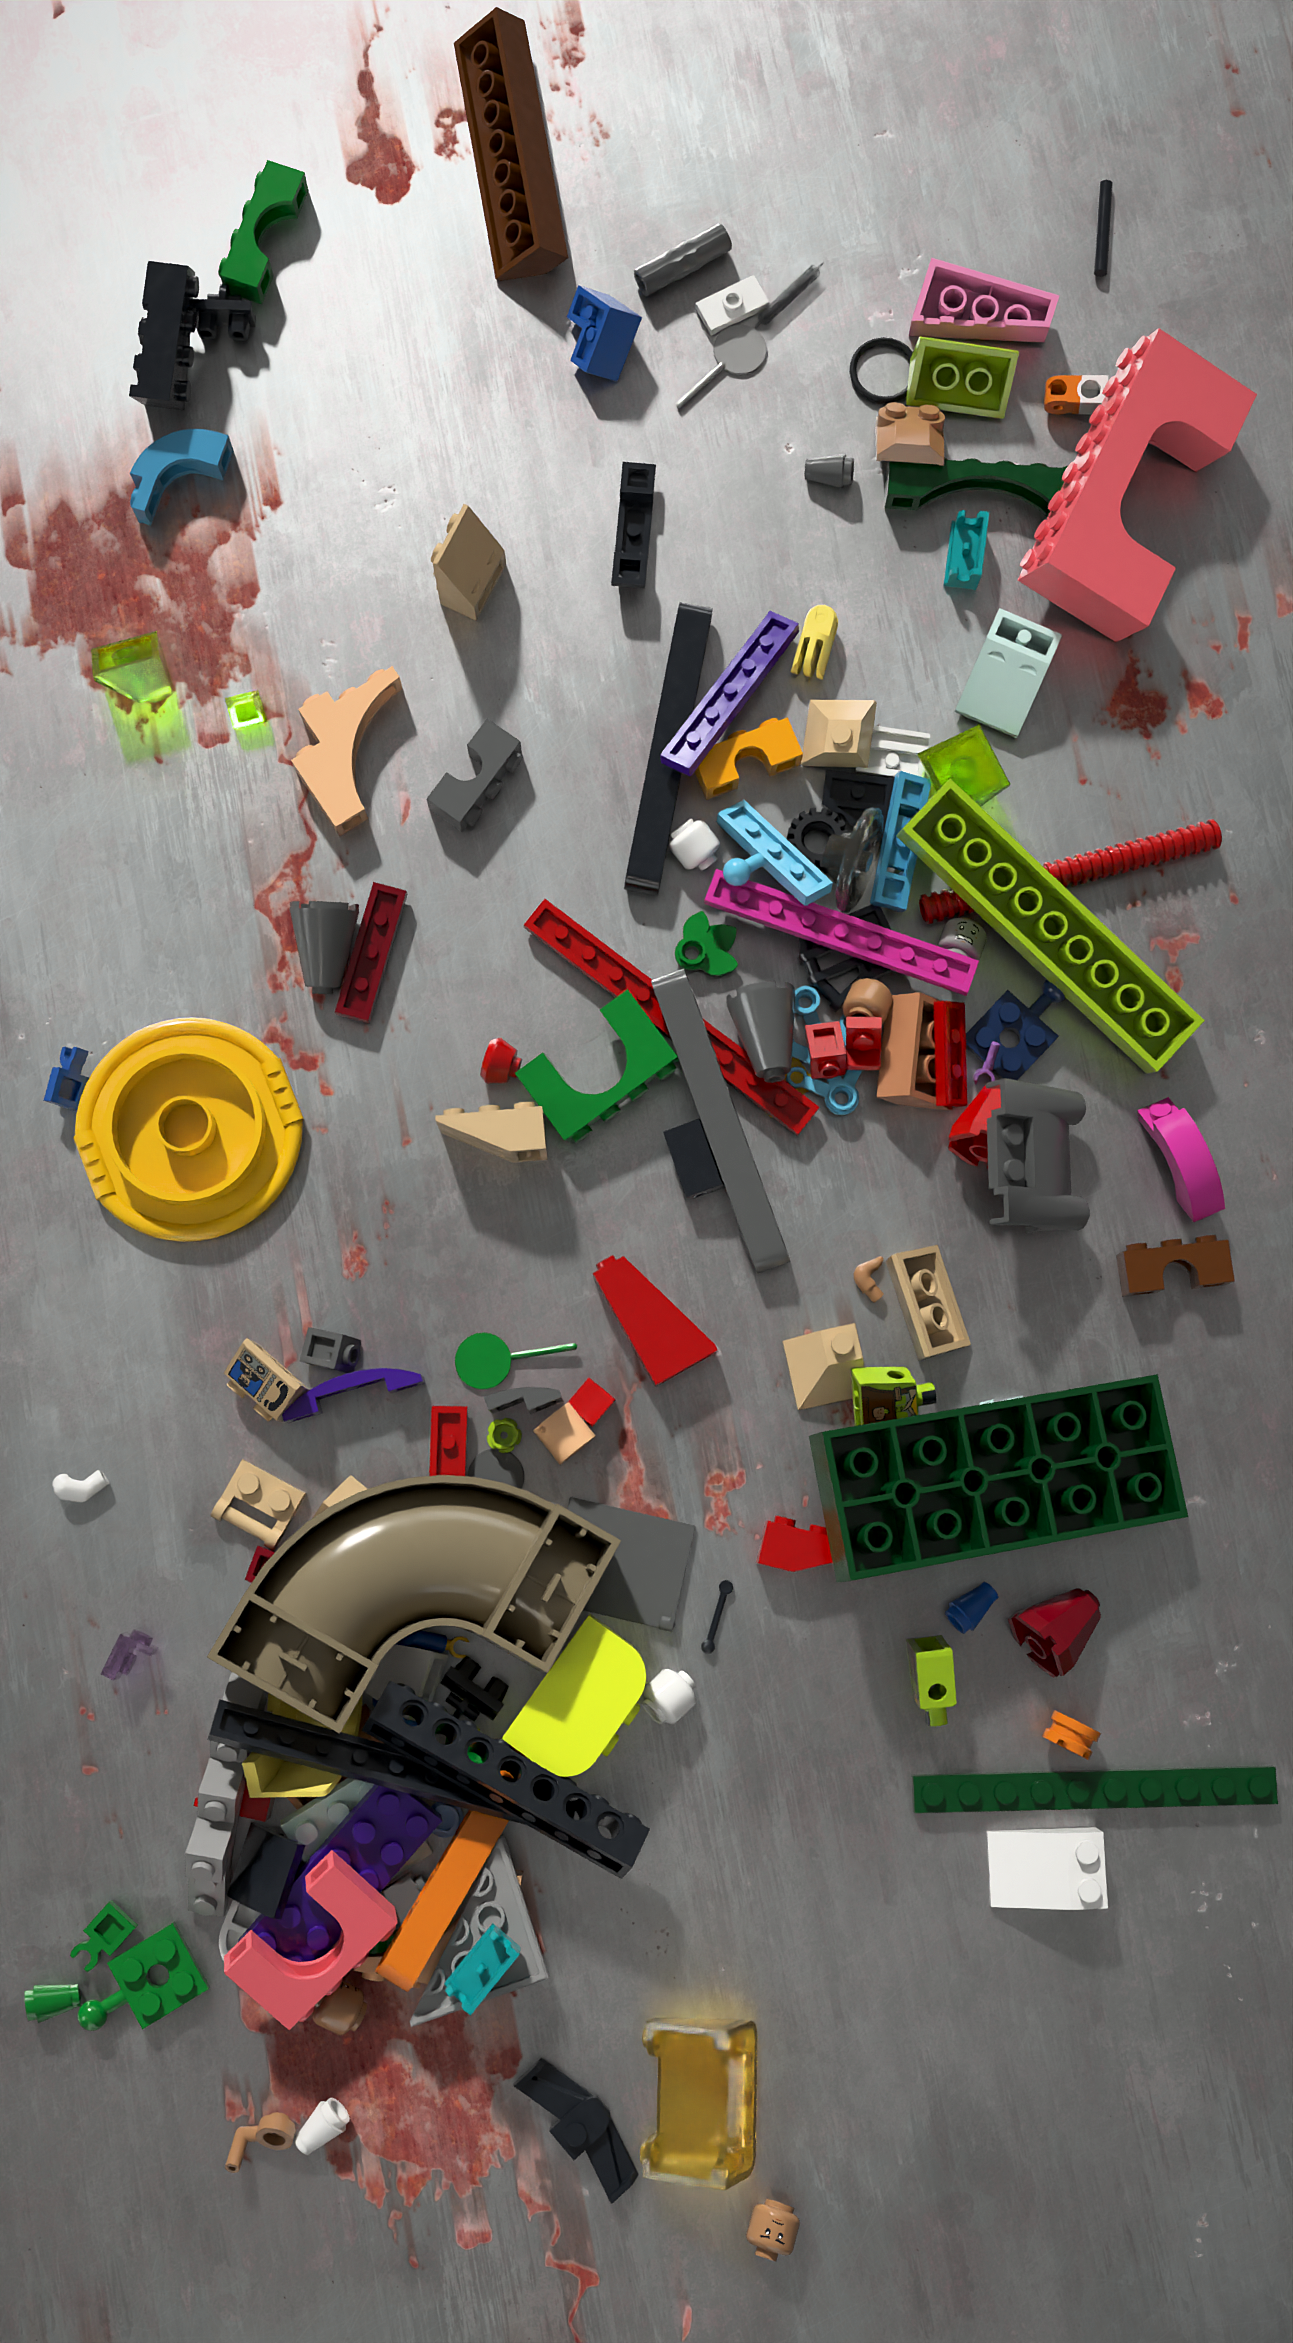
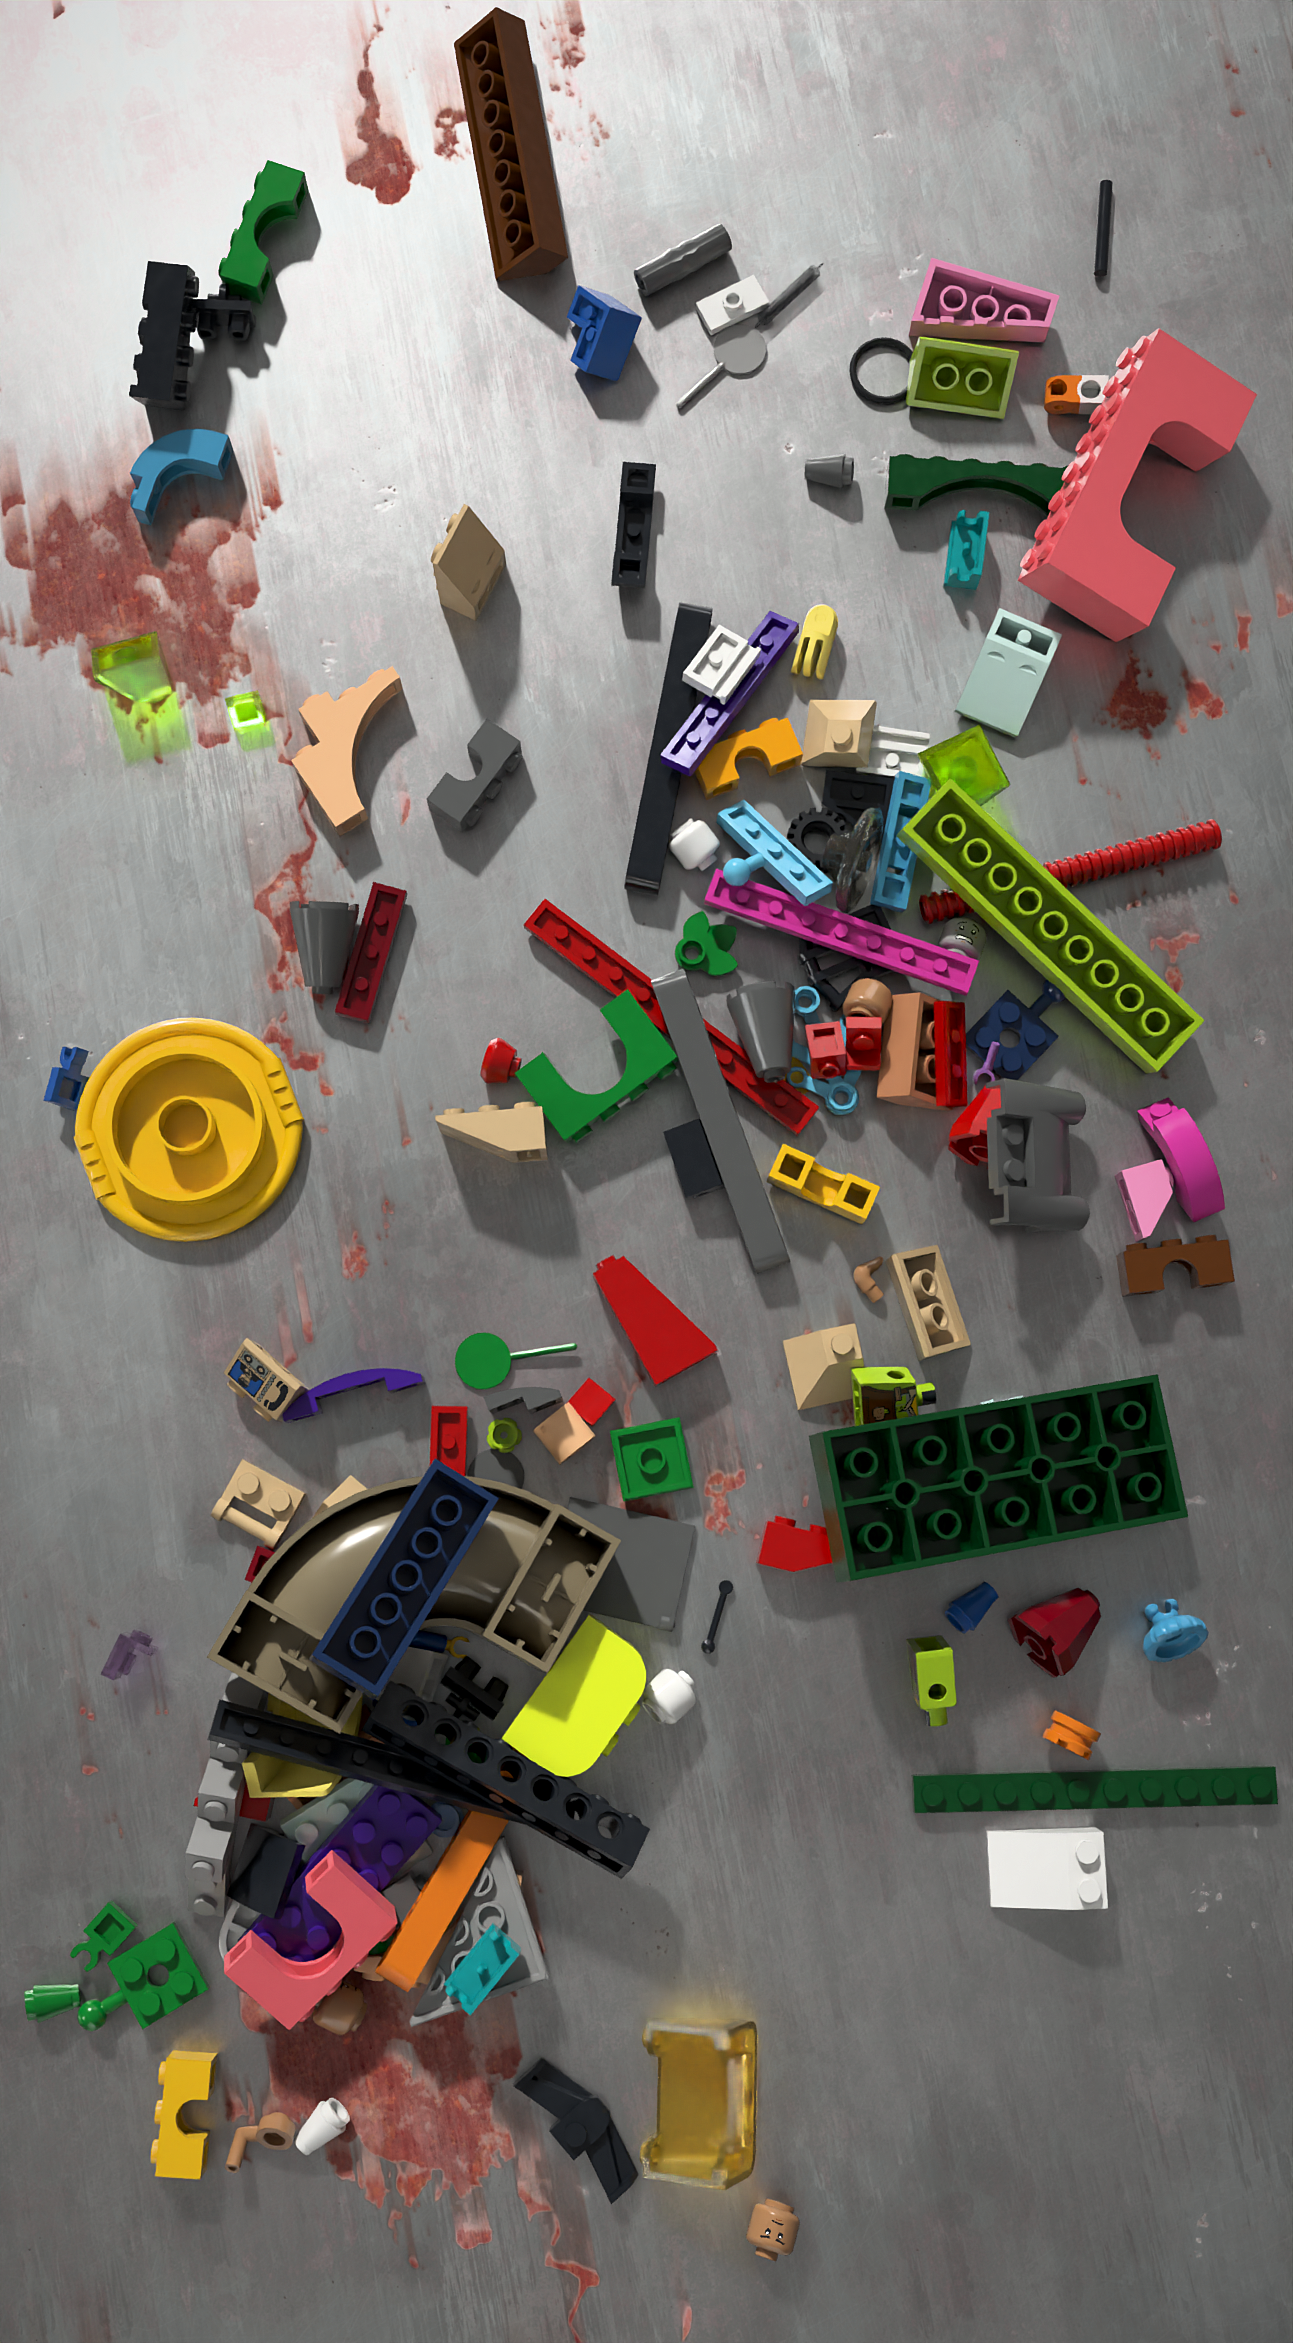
white arm [53,1470,109,1502] -> none
dark grey bracket [300,1327,361,1373] -> none
medium nougat slope [875,402,945,466] -> none
none -> yellow arch [151,2050,218,2180]
none -> dark blue brick [309,1459,499,1700]
none -> green plate [610,1417,694,1502]
none -> white plate [682,625,761,705]
none -> yellow arch [766,1144,880,1225]
none -> bright pink slope [1115,1159,1174,1242]
none -> dark azure hair [1143,1599,1209,1662]

